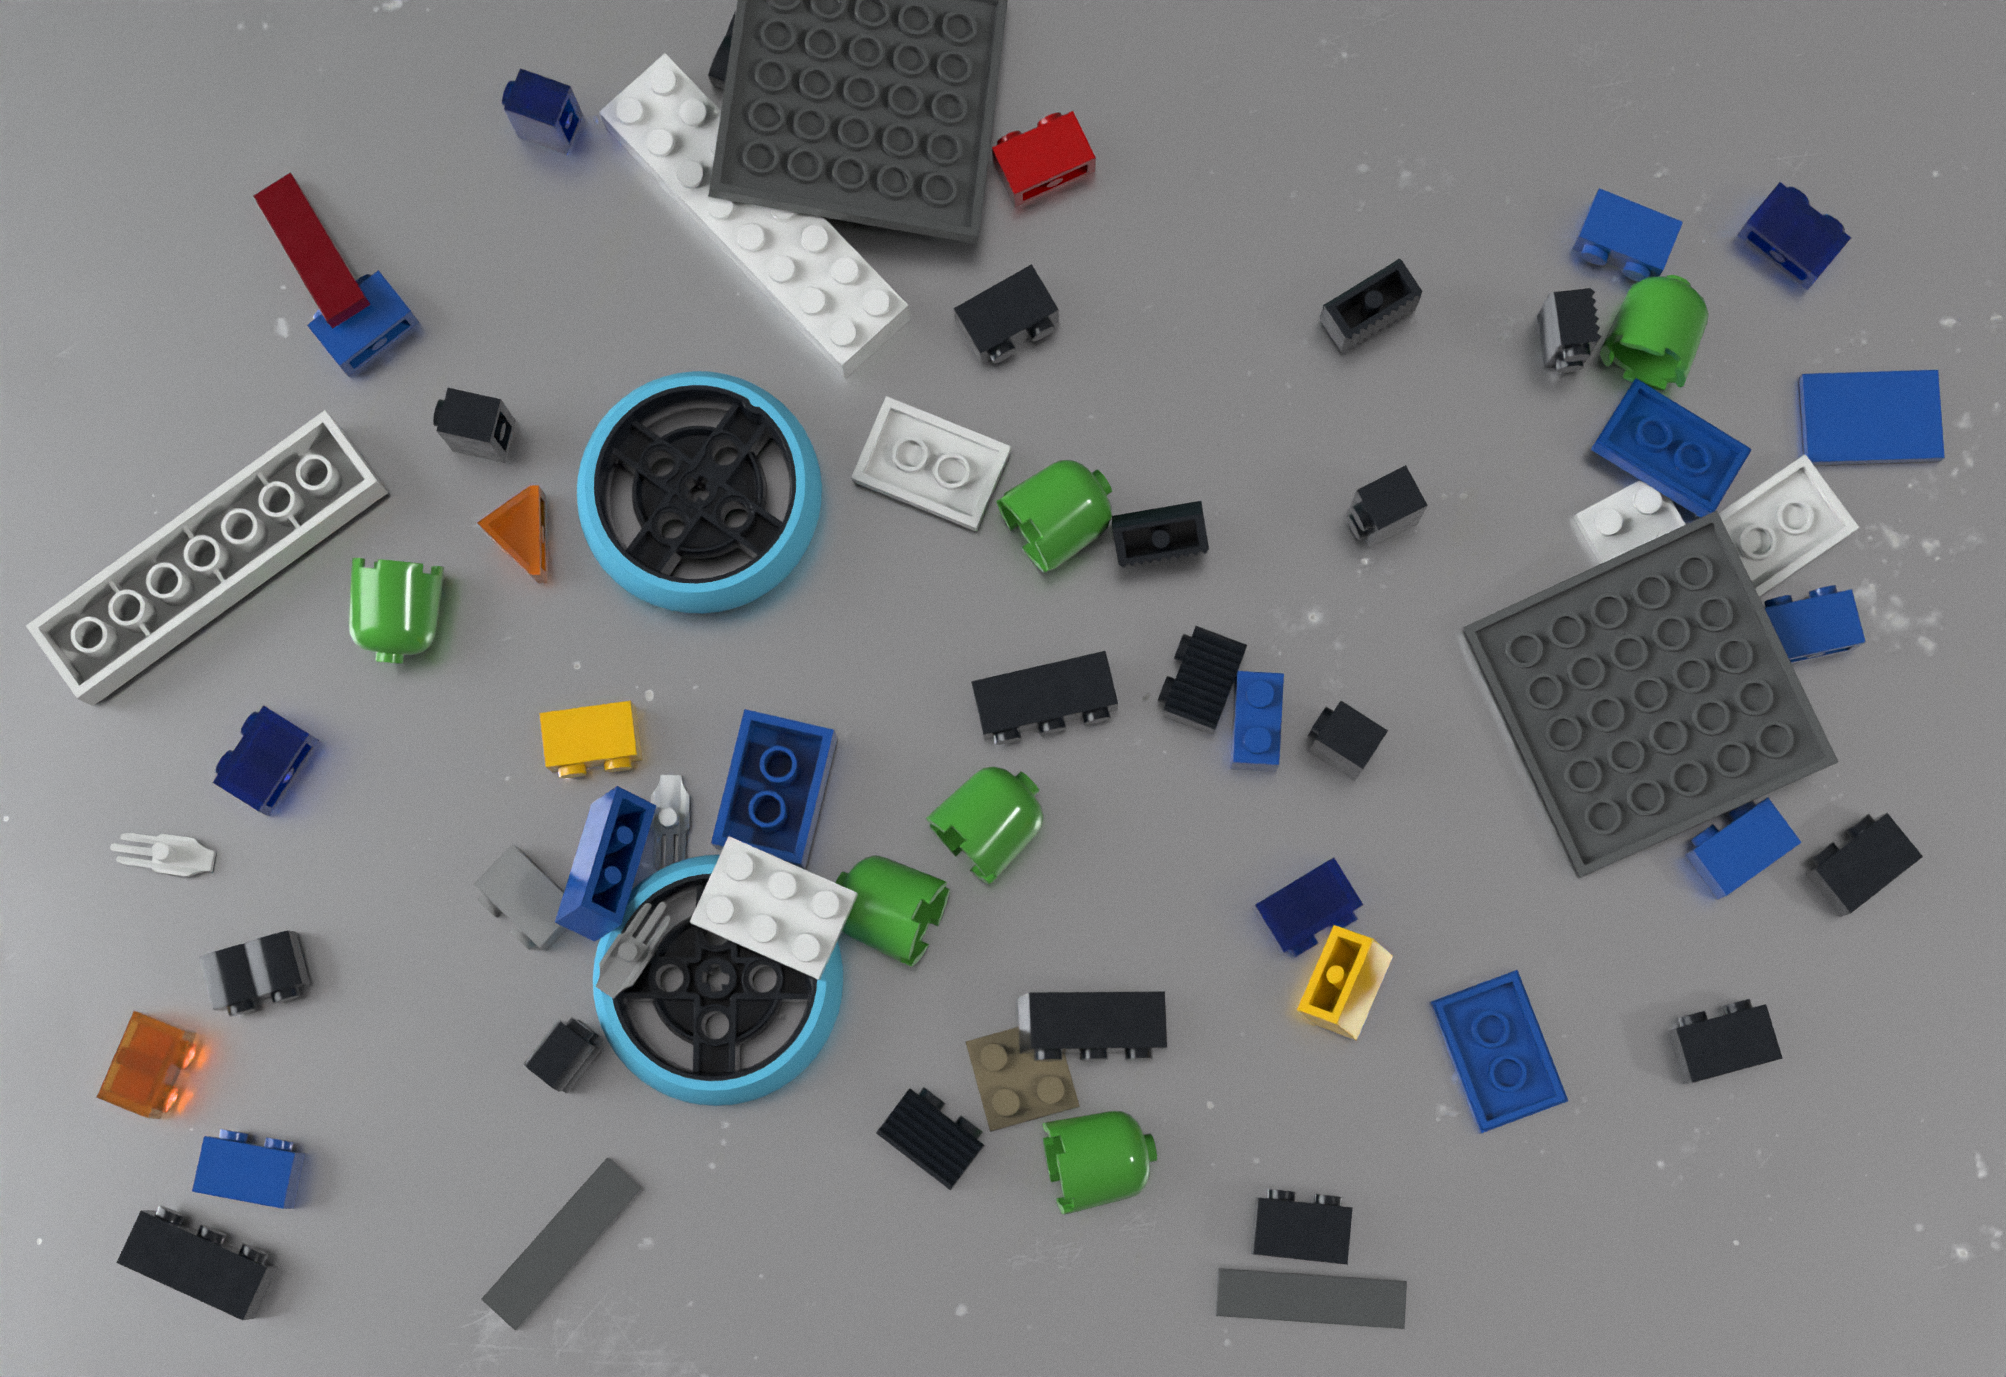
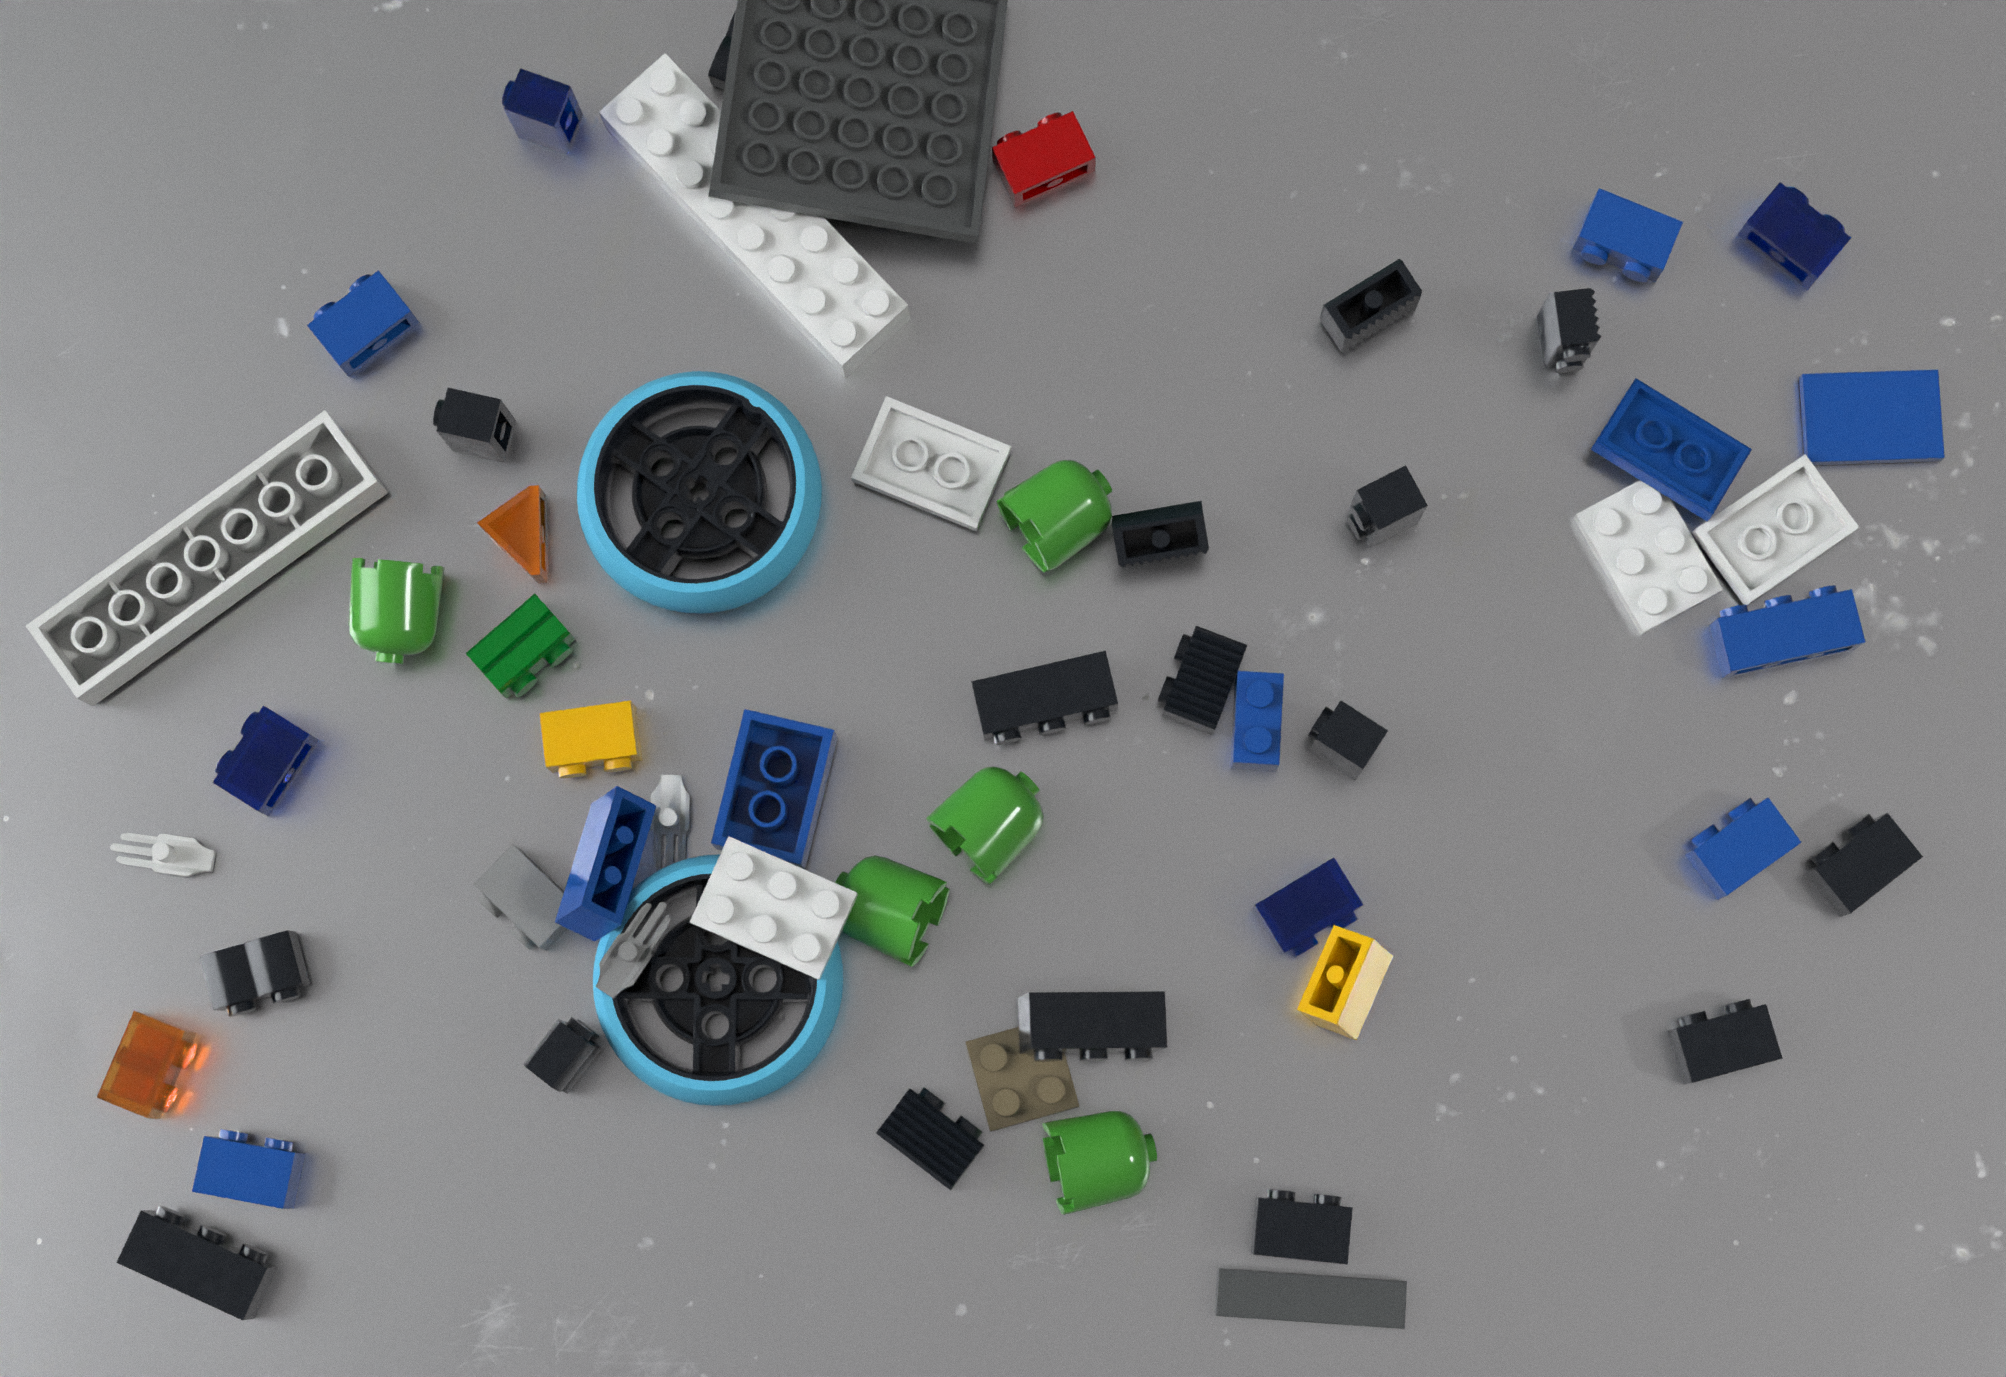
dark red tile [253,172,371,329] -> none
dark grey tile [481,1158,643,1331] -> none
black brick [954,264,1059,365] -> none
blue tile [1429,970,1568,1134] -> none
dark grey plate [1463,511,1838,878] -> none
bright green cylinder [1600,275,1709,391] -> none
none -> green brick [466,593,576,699]

